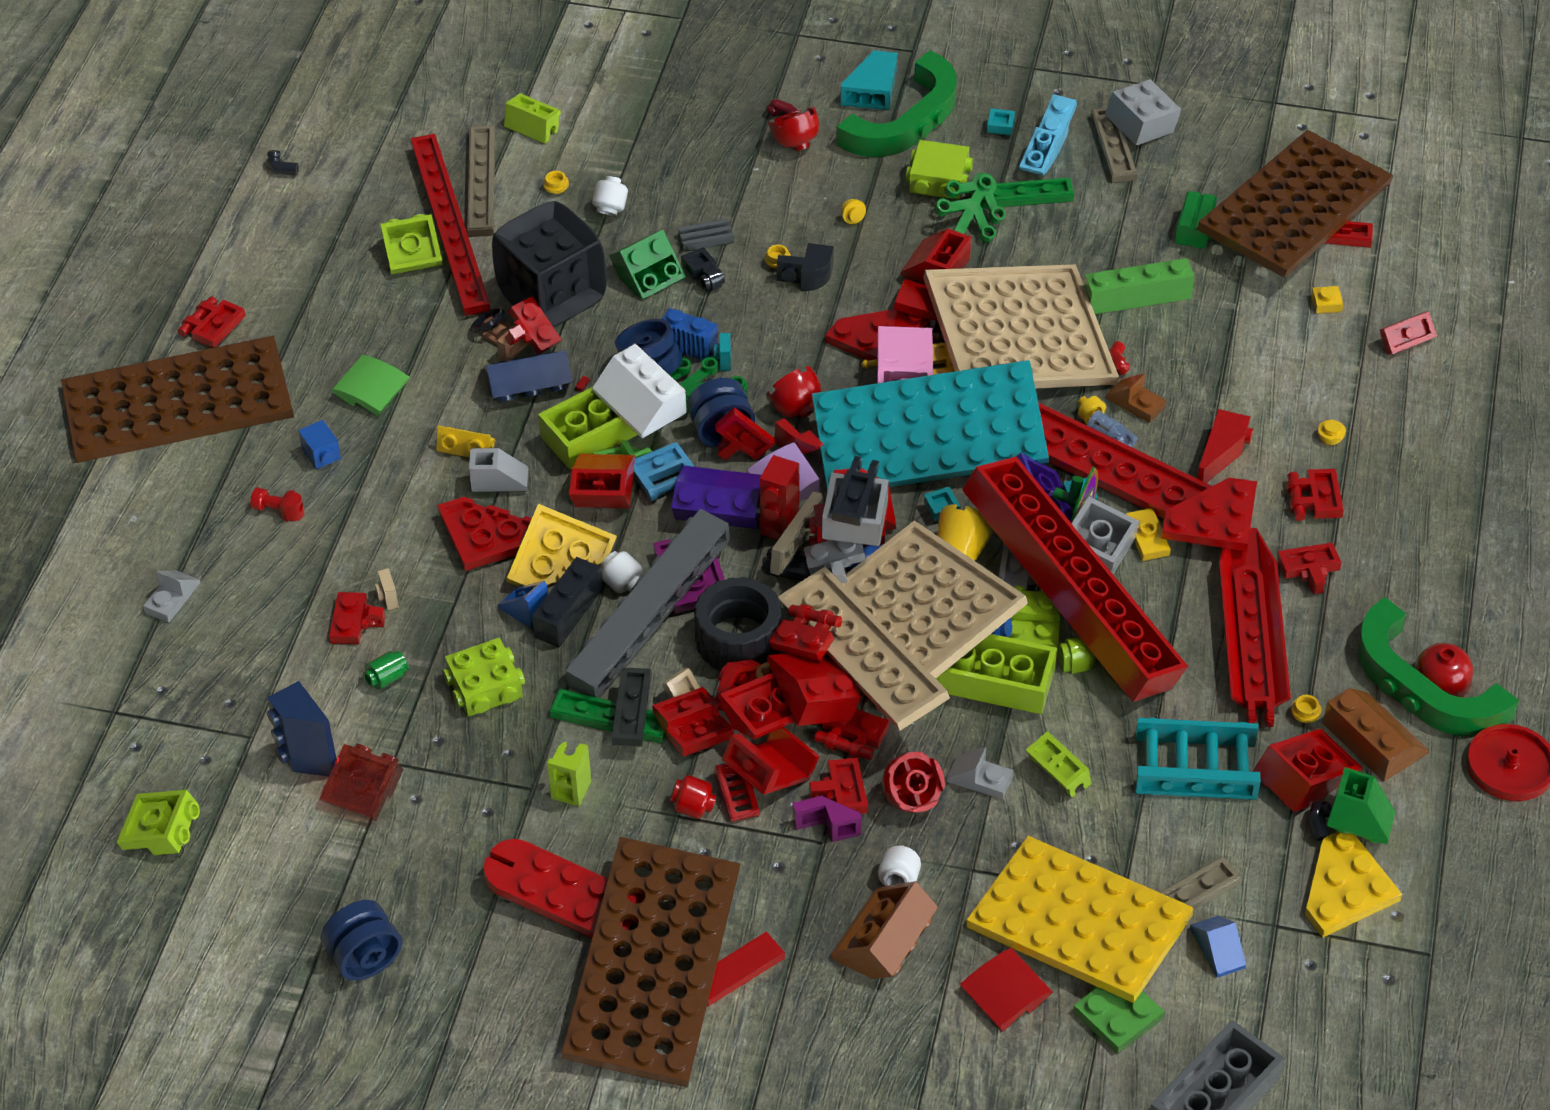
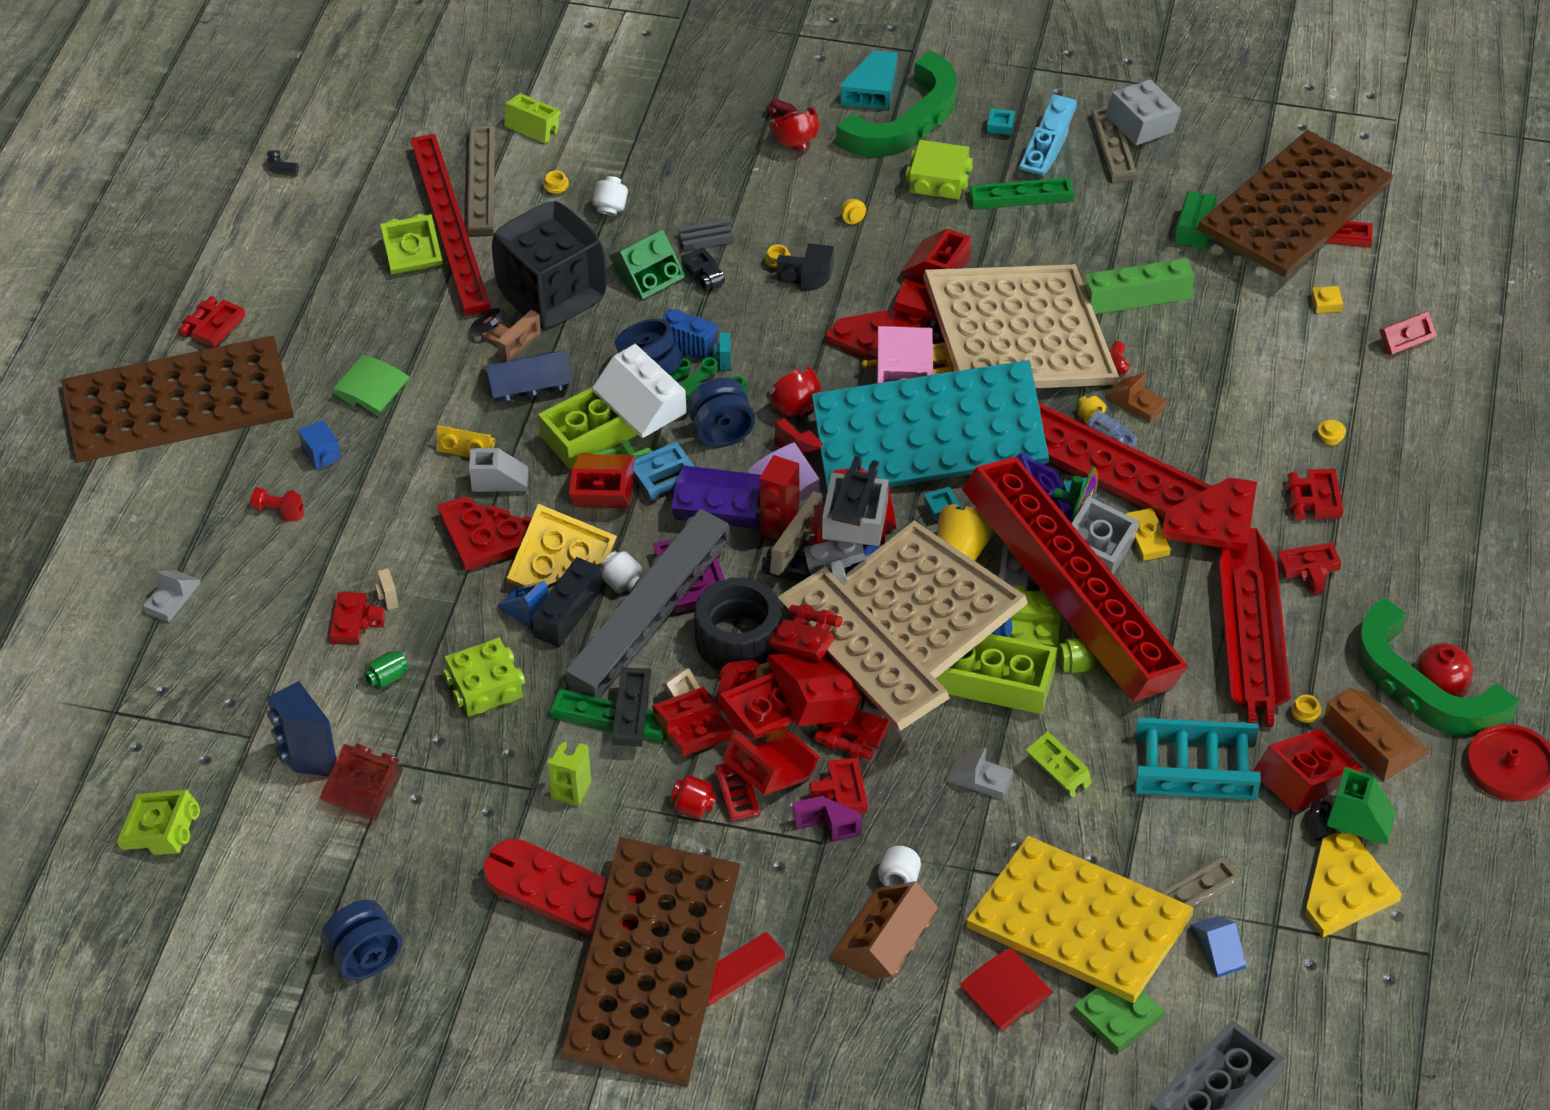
red hinge [505,297,562,355] -> none
red piece [575,376,590,392] -> none
red hinge [715,407,775,461] -> none
red cylinder [882,752,945,813] -> none
green plant [934,173,1006,243] -> none
red slope [1197,409,1254,483] -> none

